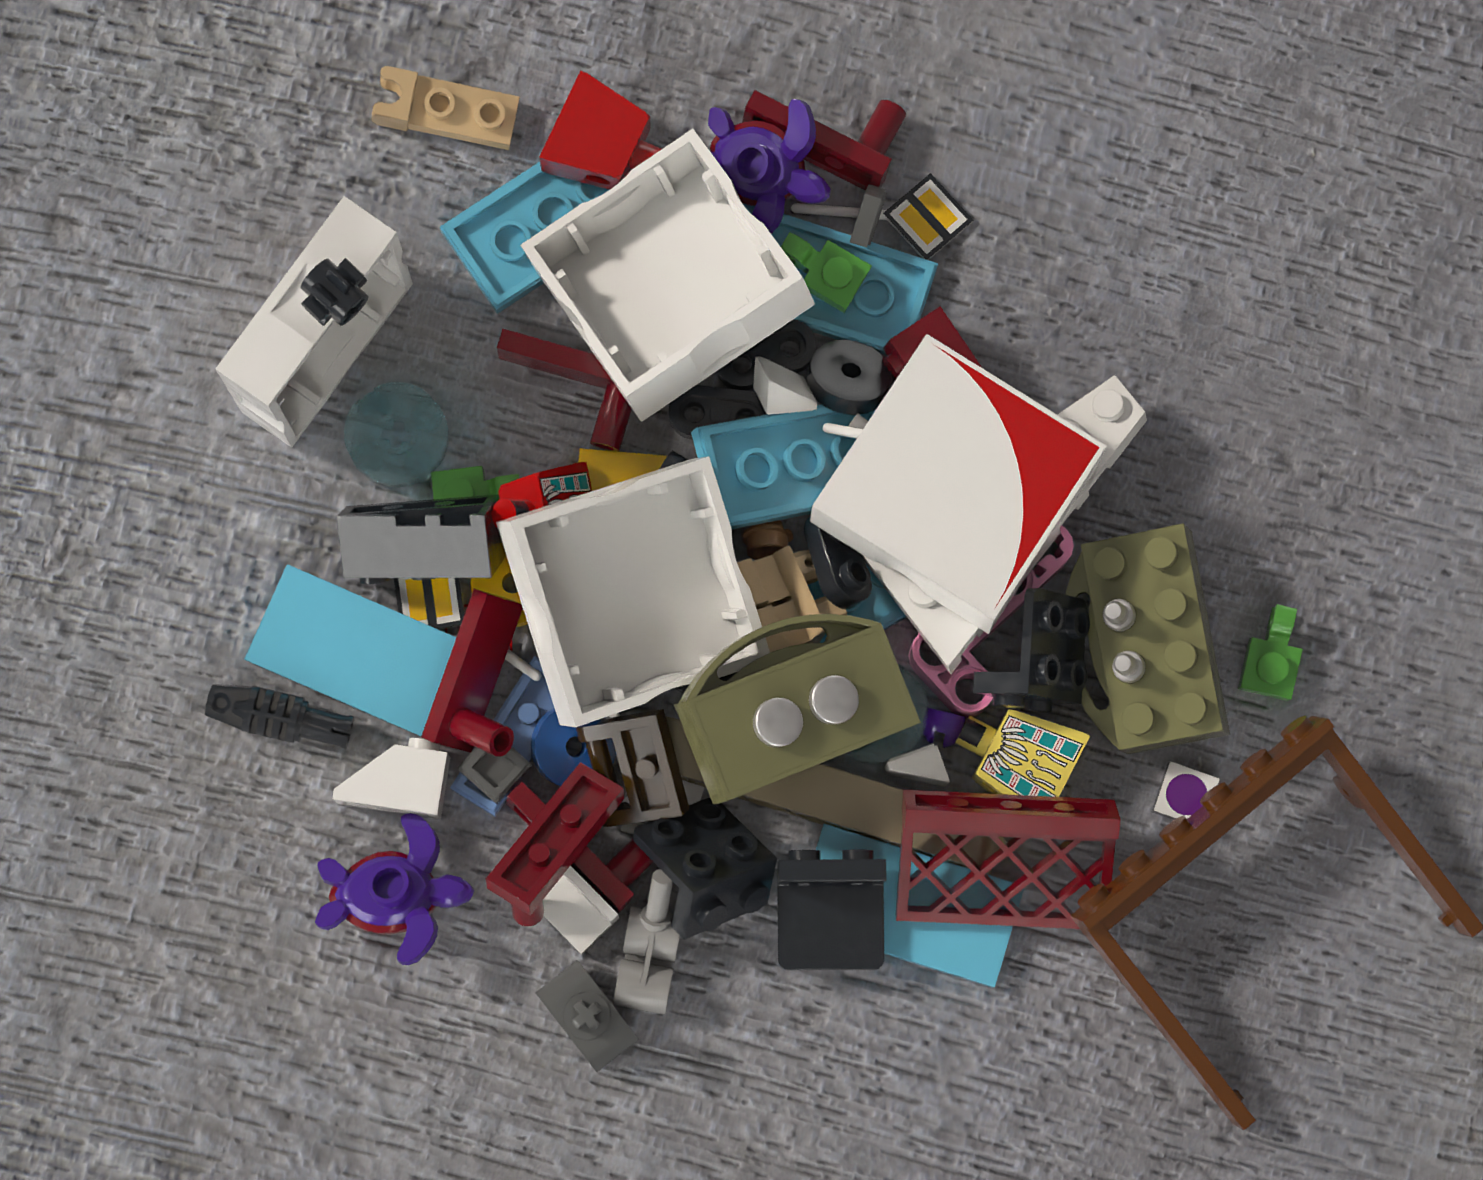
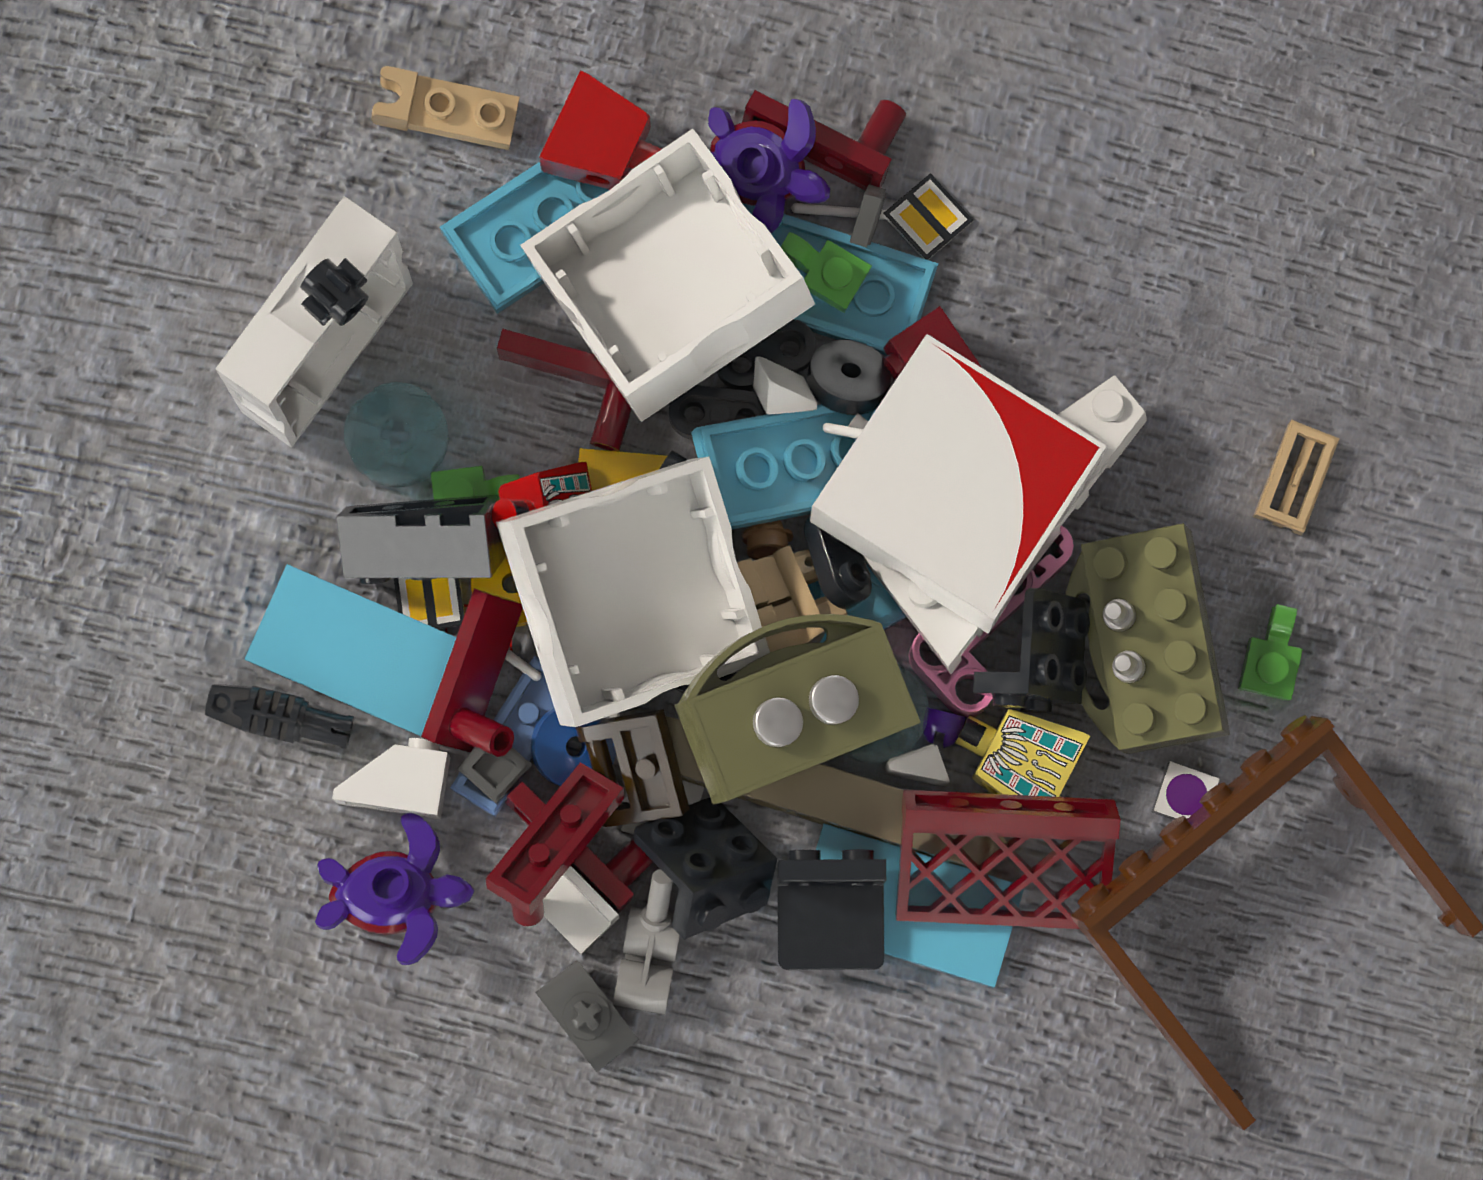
none -> tan tile [1253,420,1340,536]

